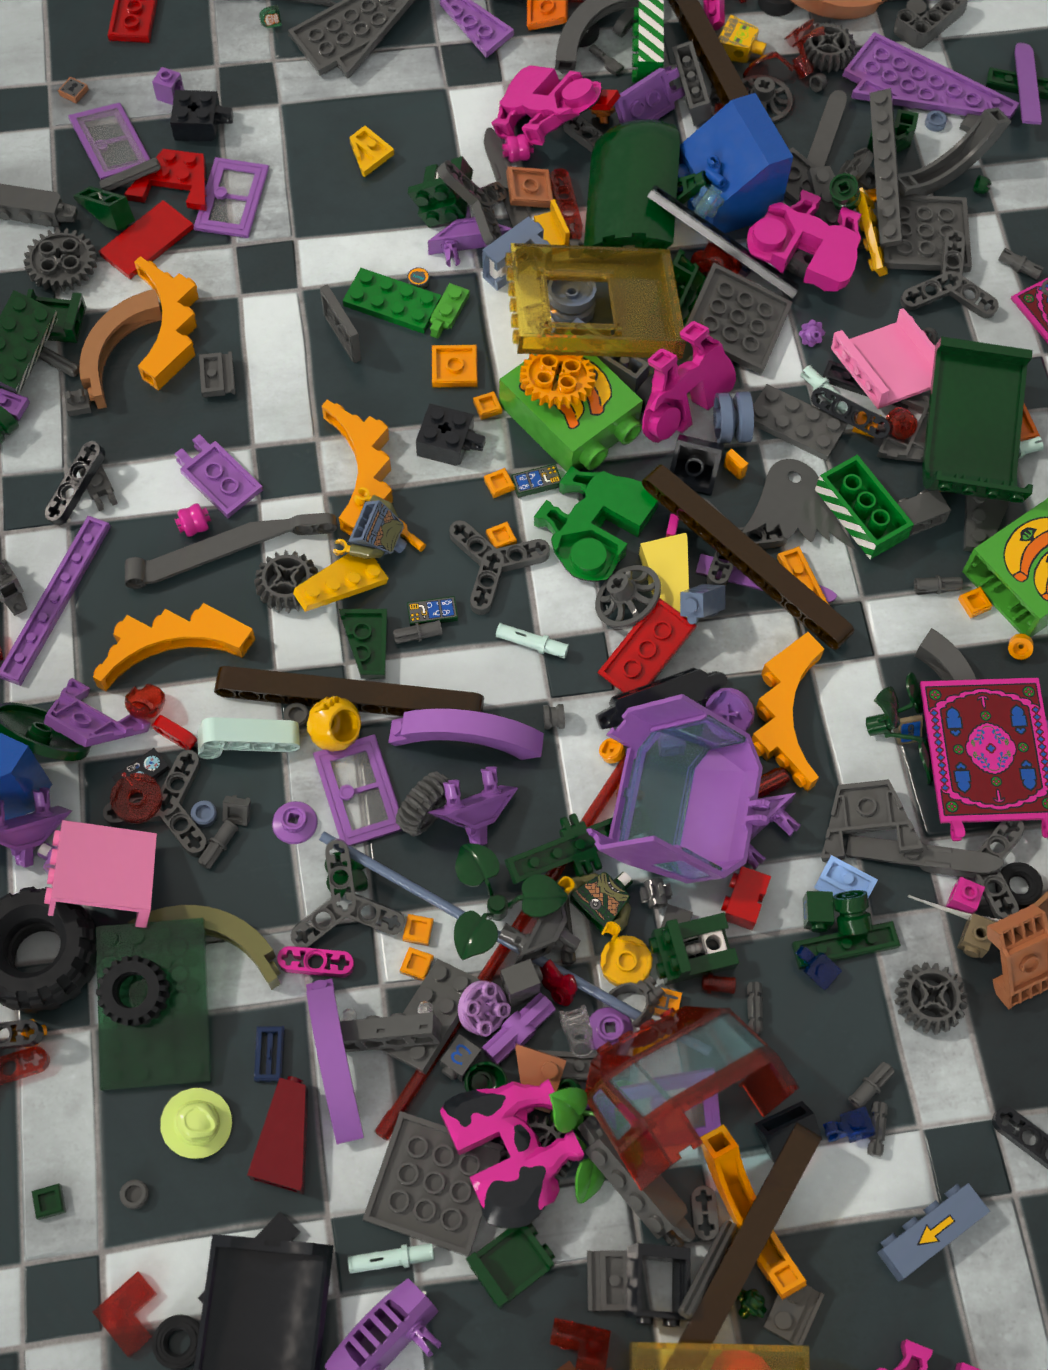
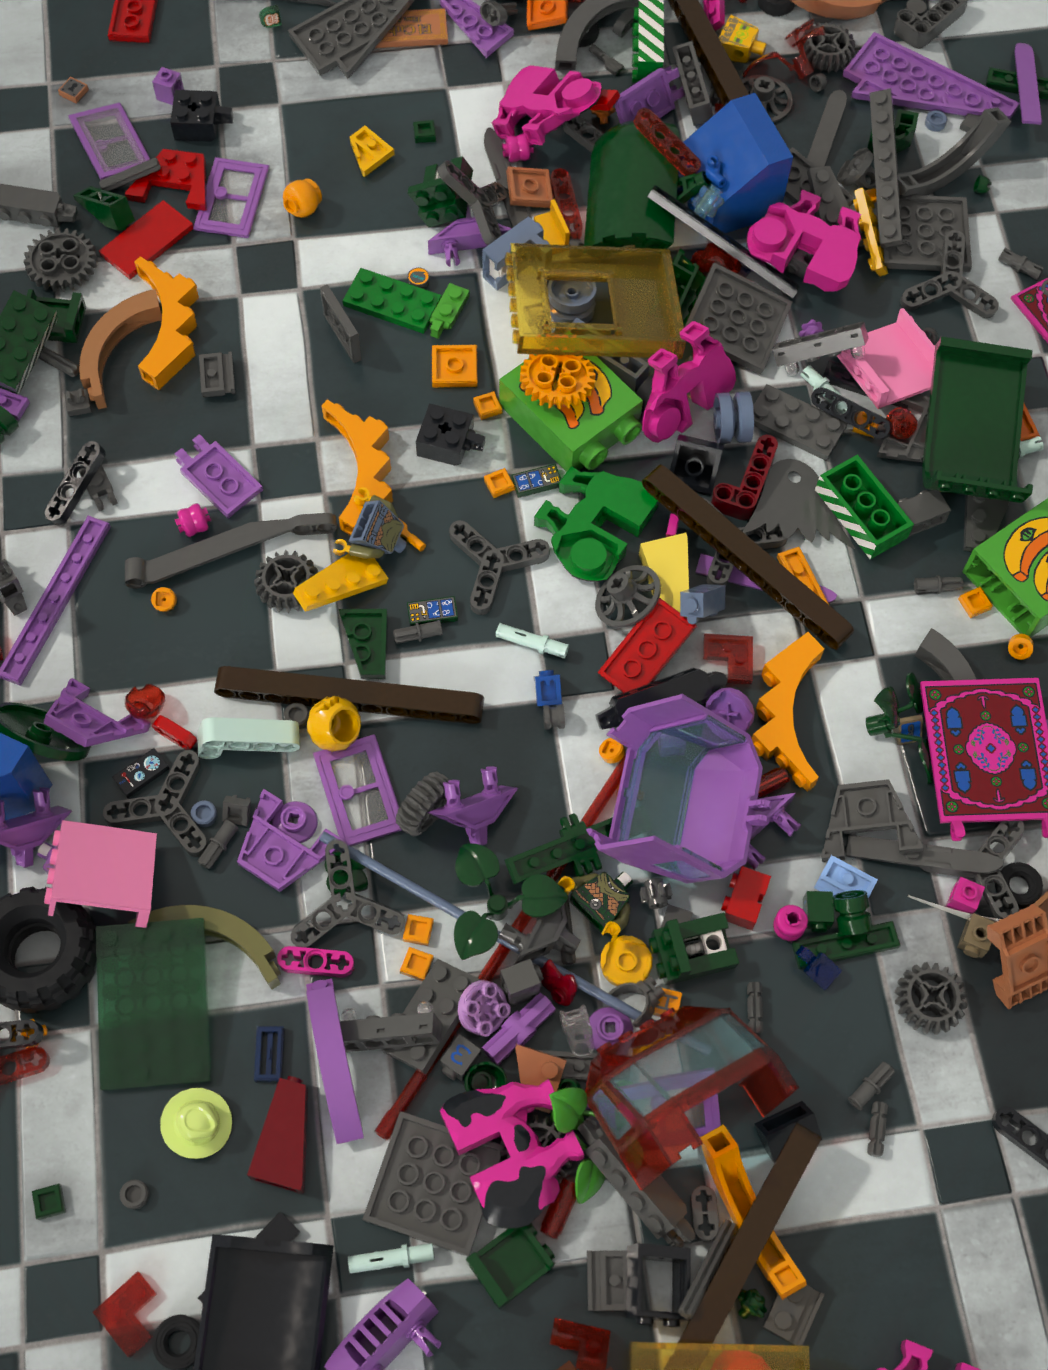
light orange arch [93,603,256,691] -> none
black tyre [96,955,171,1027] -> none
clear red tile [110,773,163,824] -> none
medium lavender arch [388,709,544,760] -> none
light orange tile [486,522,517,549] -> none
clear red pin [702,973,736,994] -> none
light orange tile [723,449,748,480] -> none
clear blue plate [823,1106,876,1143] -> none
dark green wheel [829,173,861,211] -> none
sand blue brick [877,1183,990,1281] -> none
none -> light orange tile [151,587,177,612]
none -> medium lavender wing [237,789,343,892]
none -> light orange piece [283,178,322,218]
none -> nougat tile [375,8,448,48]
none -> dark green tile [413,120,436,143]
none -> dark grey piece [480,1,518,26]
none -> blue bracket [533,670,562,706]
none -> clear red piece [540,1178,576,1240]
none -> clear red beam [634,108,701,176]
none -> clear red plate [703,634,753,684]
none -> dark red beam [711,434,778,520]
none -> piece [773,321,869,376]
none -> dark pink piece [773,905,808,941]

